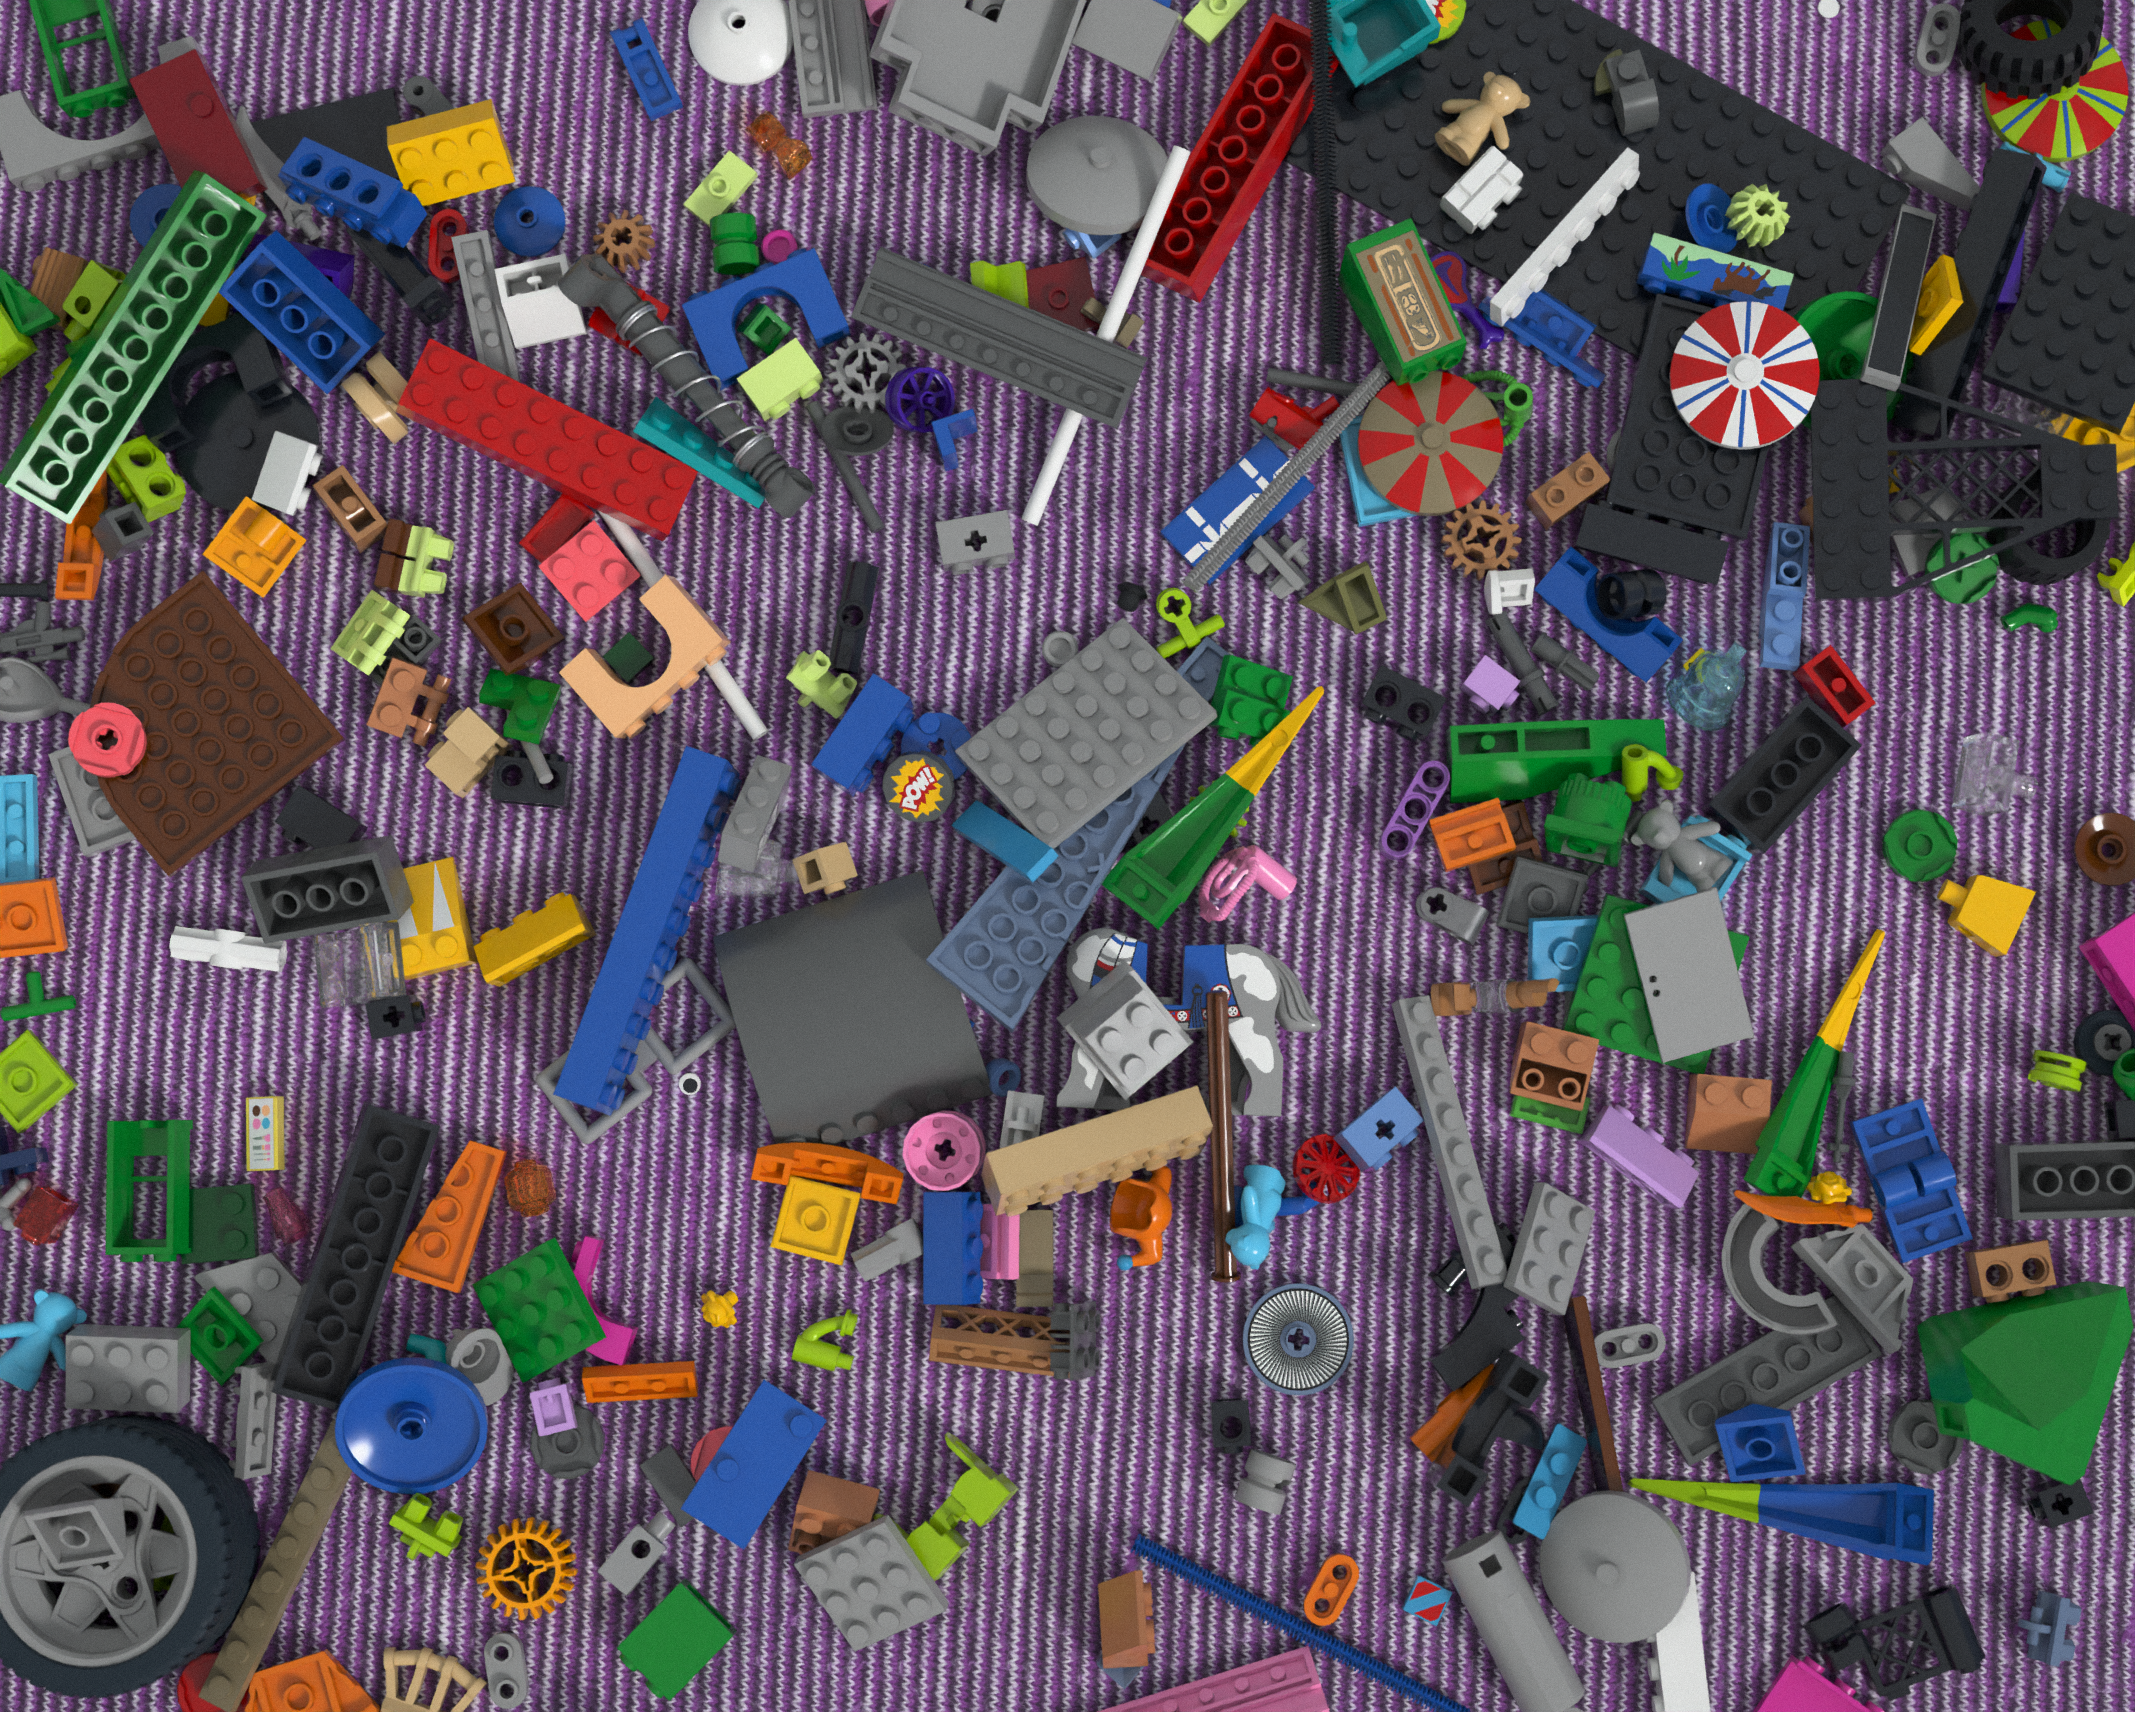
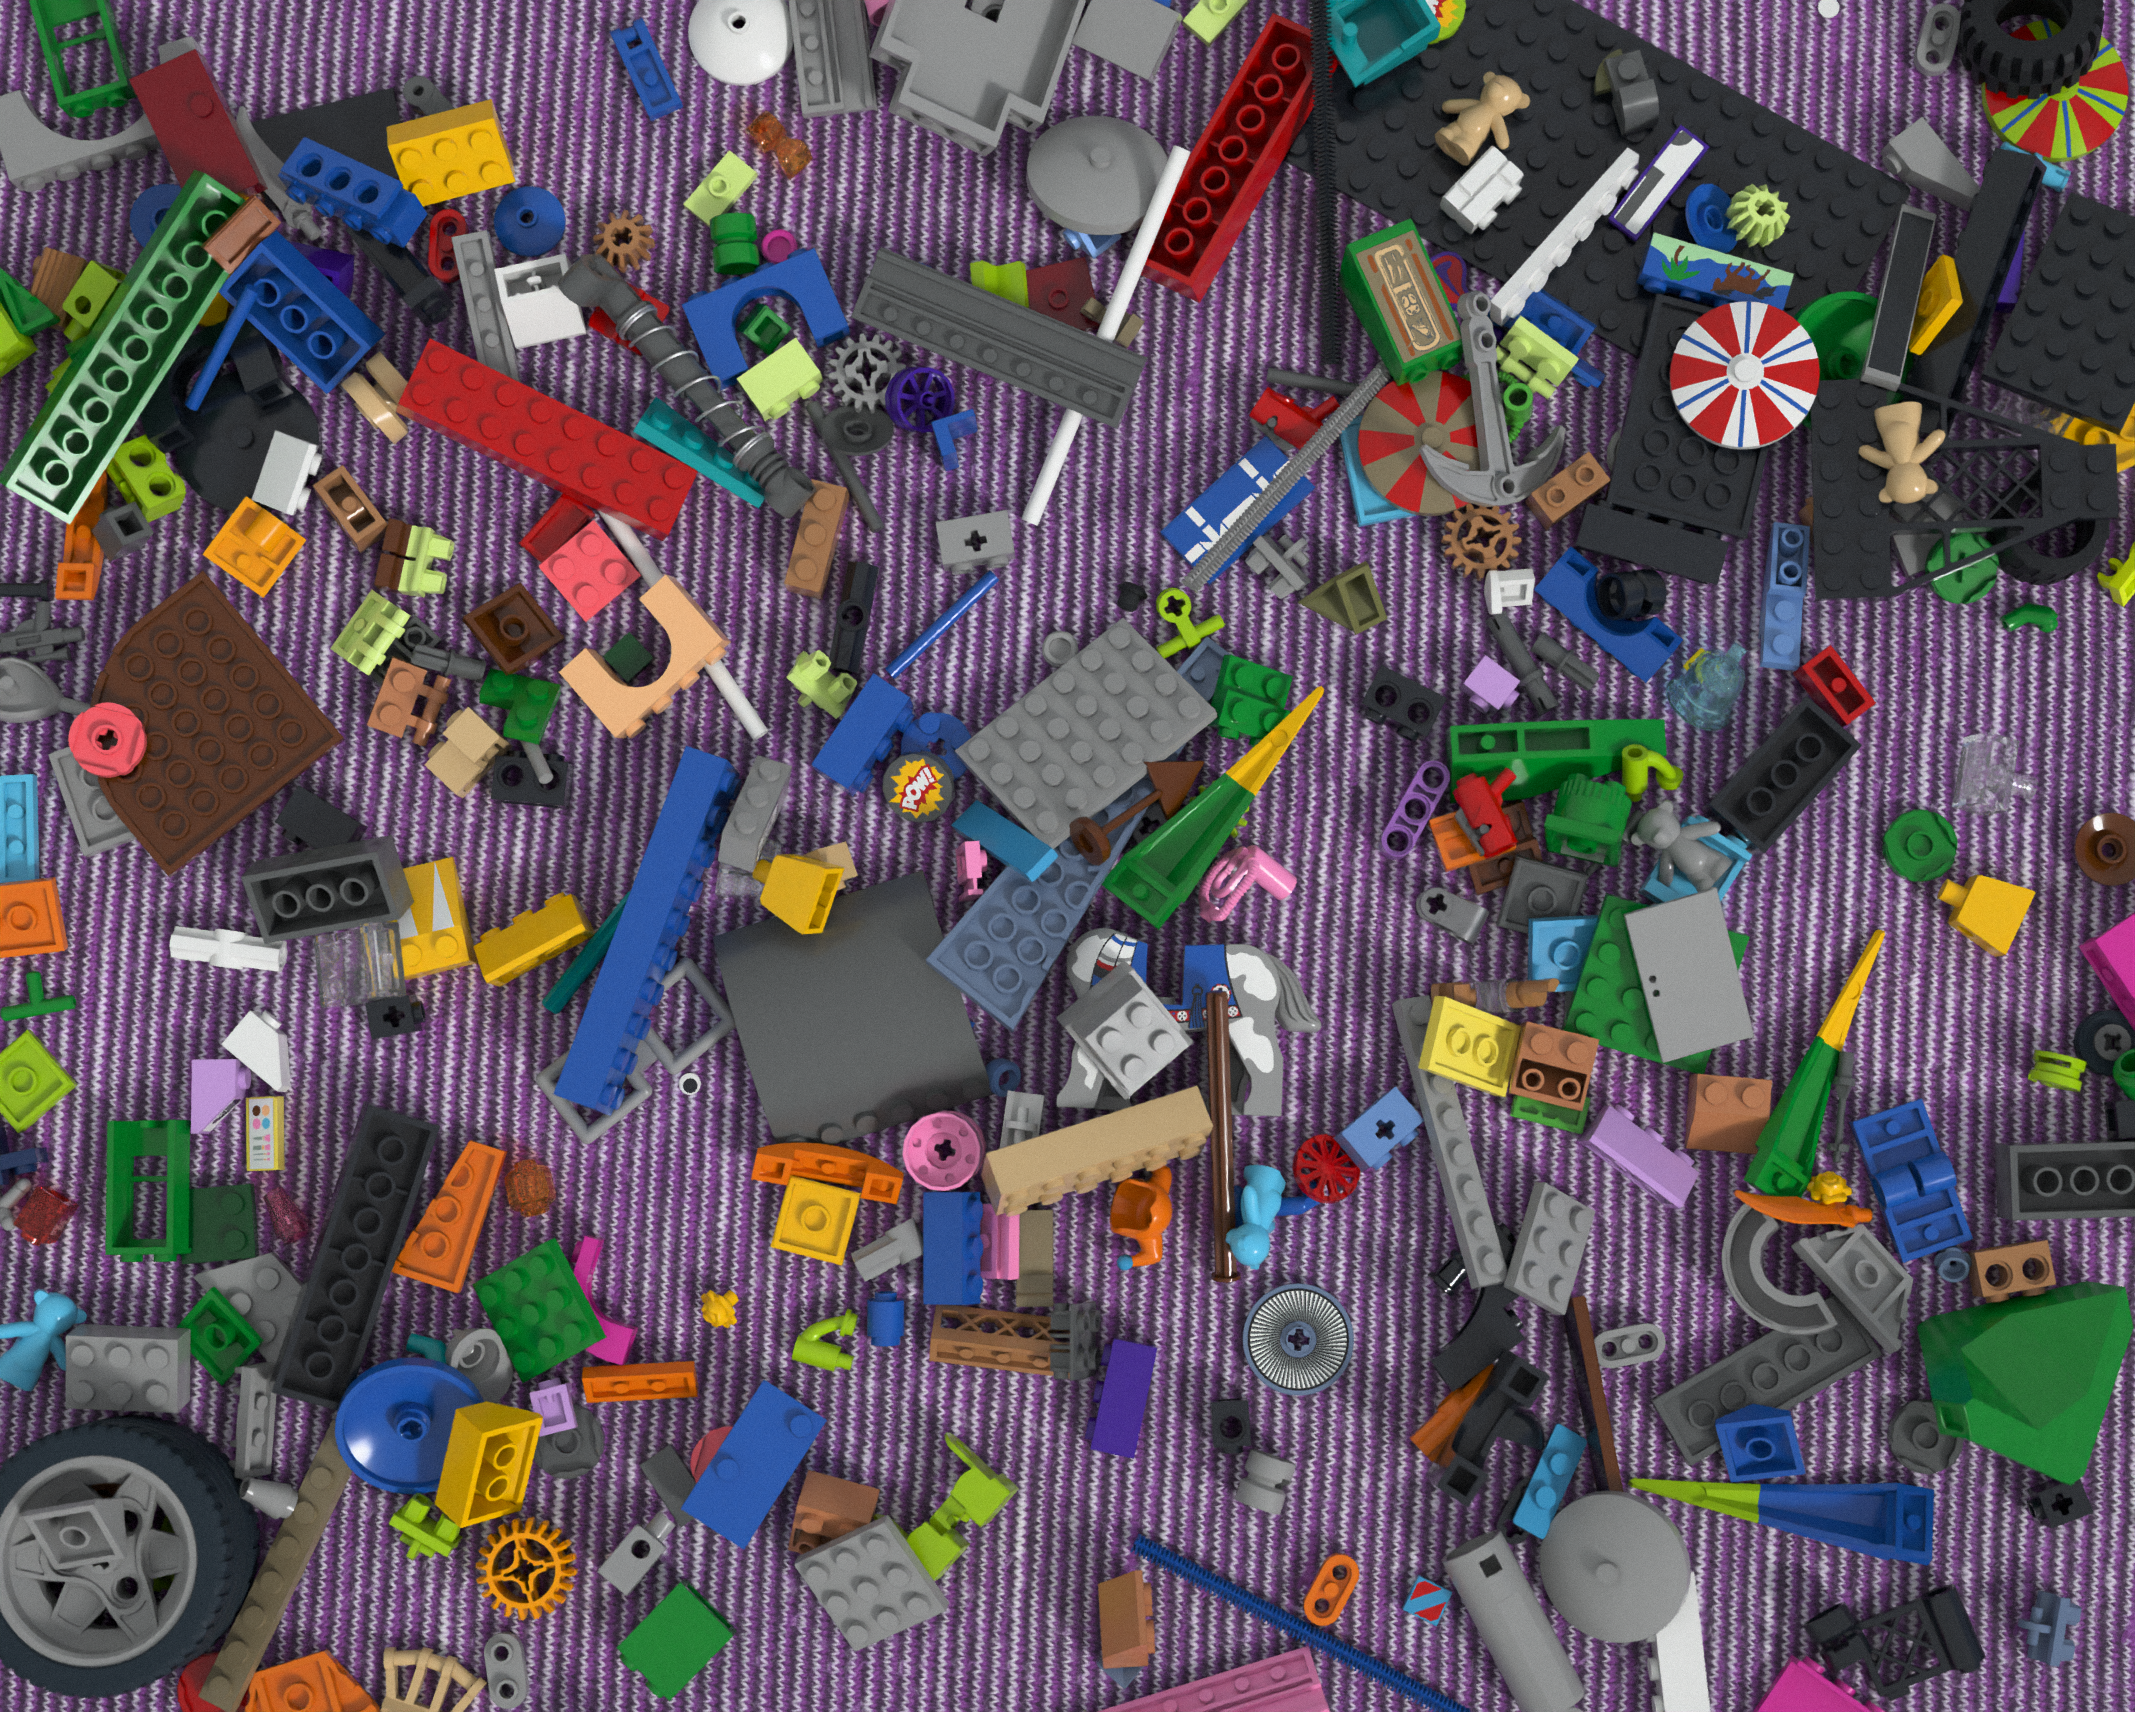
none -> blue bar [185,284,260,410]
none -> lavender slope [191,1059,251,1134]
none -> tile [200,195,282,274]
none -> white slope [221,1010,291,1092]
none -> light grey cone [239,1477,298,1519]
none -> dark grey axle [411,643,486,683]
none -> yellow slope [435,1401,543,1528]
none -> teal axle [542,891,630,1014]
none -> yellow torso [753,854,845,934]
none -> medium nougat brick [784,479,850,600]
none -> blue brick [867,1291,904,1346]
none -> blue bar [885,570,999,679]
none -> bright pink plate [955,841,987,902]
none -> reddish brown piece [1069,761,1205,866]
none -> dark purple brick [1085,1336,1157,1459]
none -> light grey piece [1418,290,1566,507]
none -> light yellow plate [1418,996,1521,1097]
none -> red piece [1452,768,1518,859]
none -> yellowish green plate [1496,316,1579,400]
none -> slope [1607,125,1710,242]
none -> tan piece [1859,402,1945,504]
none -> sand blue plate [1934,1247,1972,1282]

